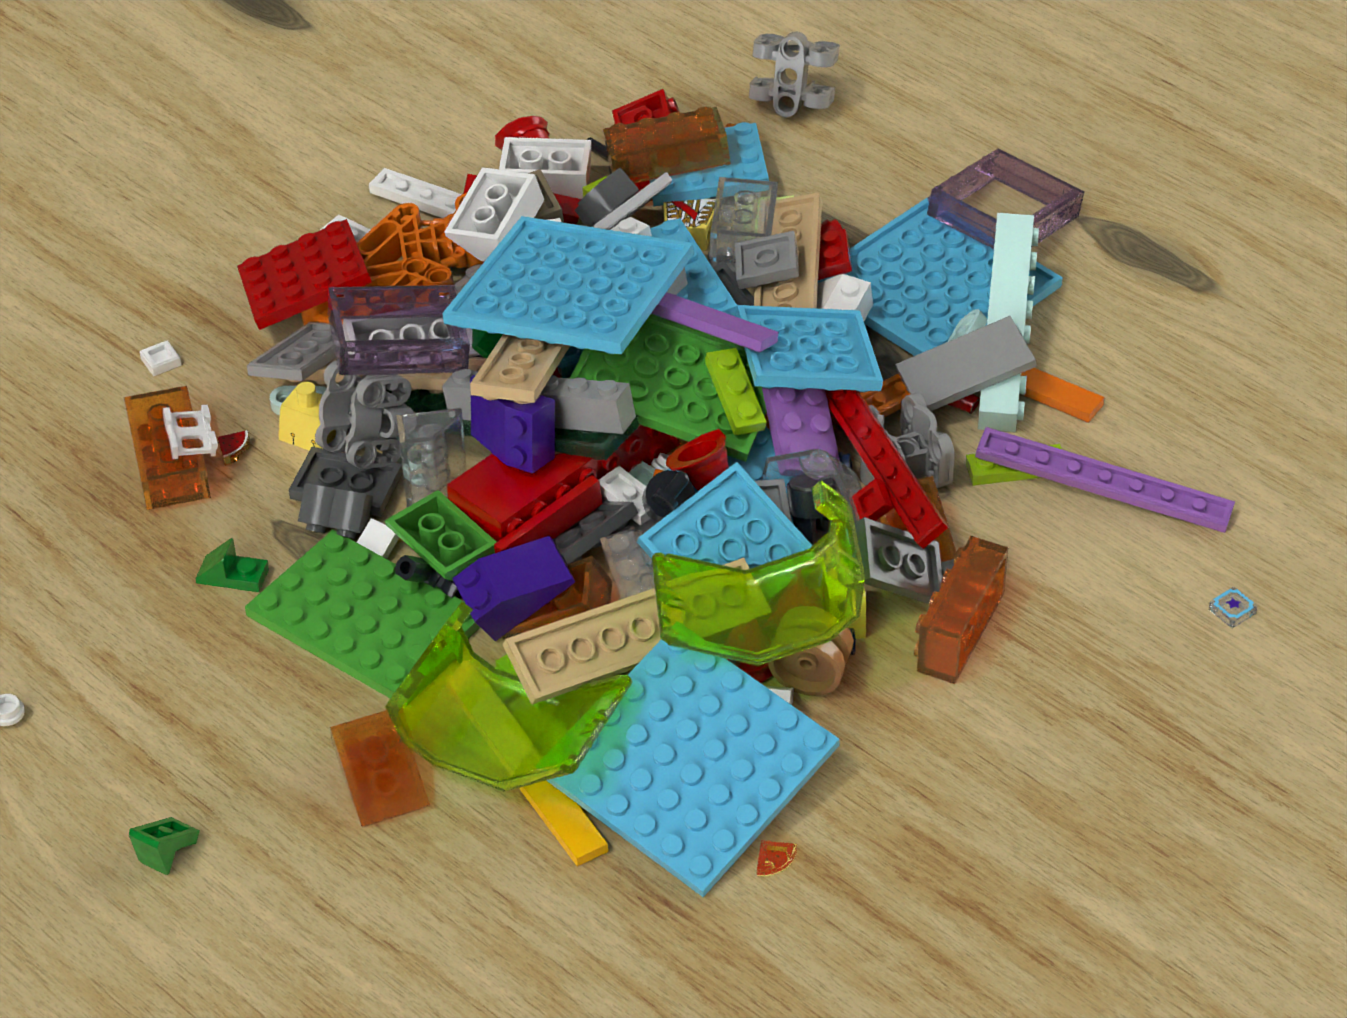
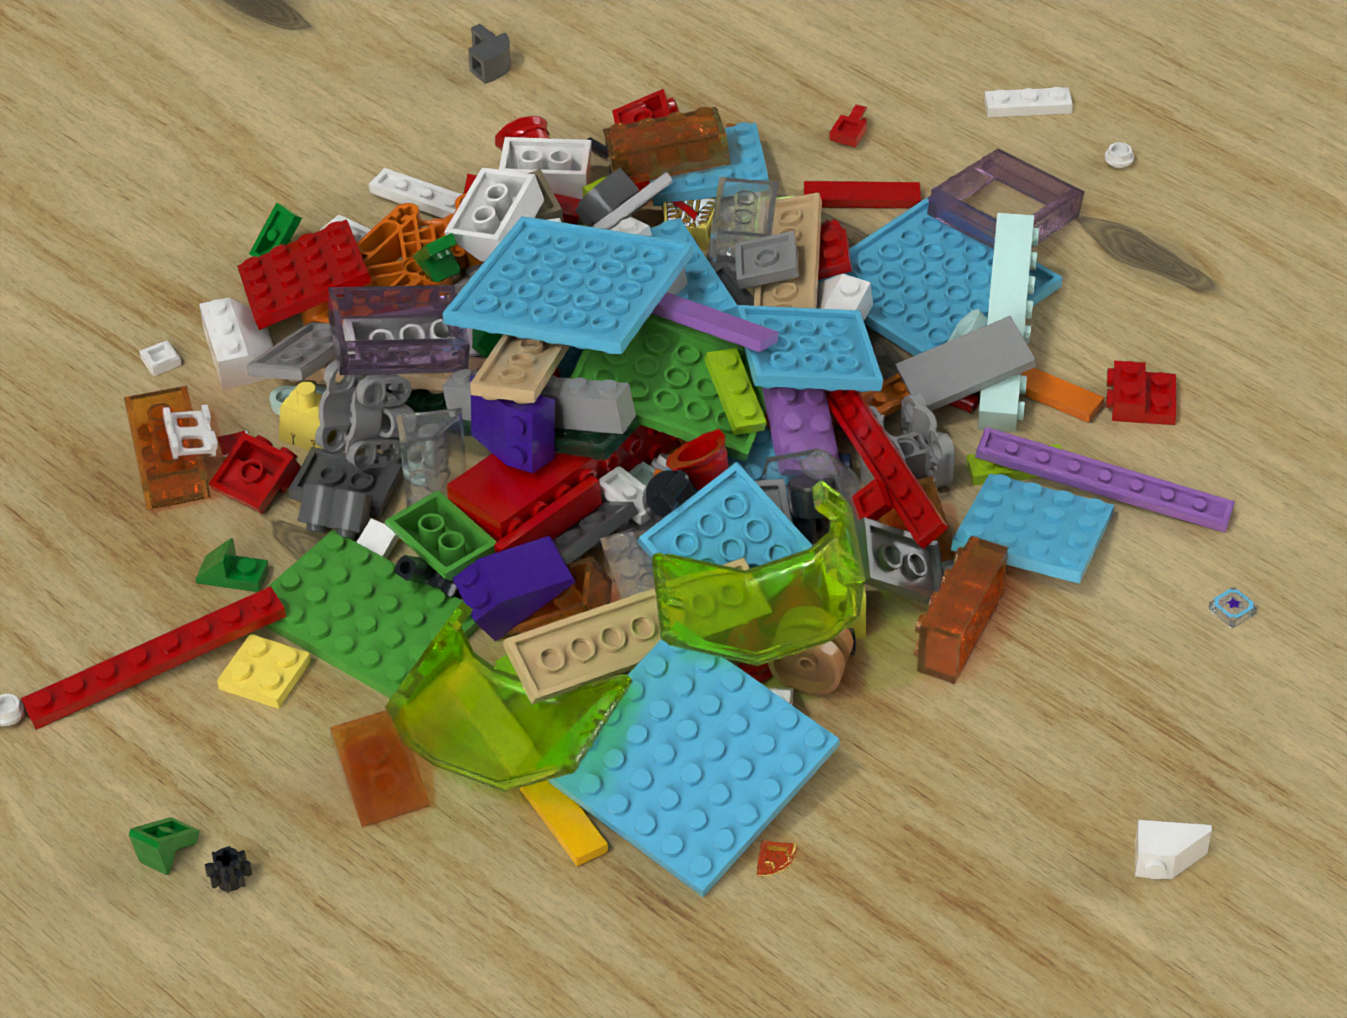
light grey piece [749,31,840,117] -> none
none -> red plate [20,586,287,730]
none -> white slope [199,297,274,390]
none -> black gear [205,846,252,893]
none -> red plate [208,432,301,514]
none -> light yellow plate [217,634,311,709]
none -> green slope [249,202,302,257]
none -> green slope [413,233,460,282]
none -> dark grey brick [468,24,511,84]
none -> red tile [804,181,921,208]
none -> red plate [829,104,867,148]
none -> medium azure plate [951,474,1114,584]
none -> white plate [984,87,1073,118]
none -> white plate [1105,142,1134,168]
none -> red plate [1106,360,1176,425]
none -> white slope [1135,820,1212,879]

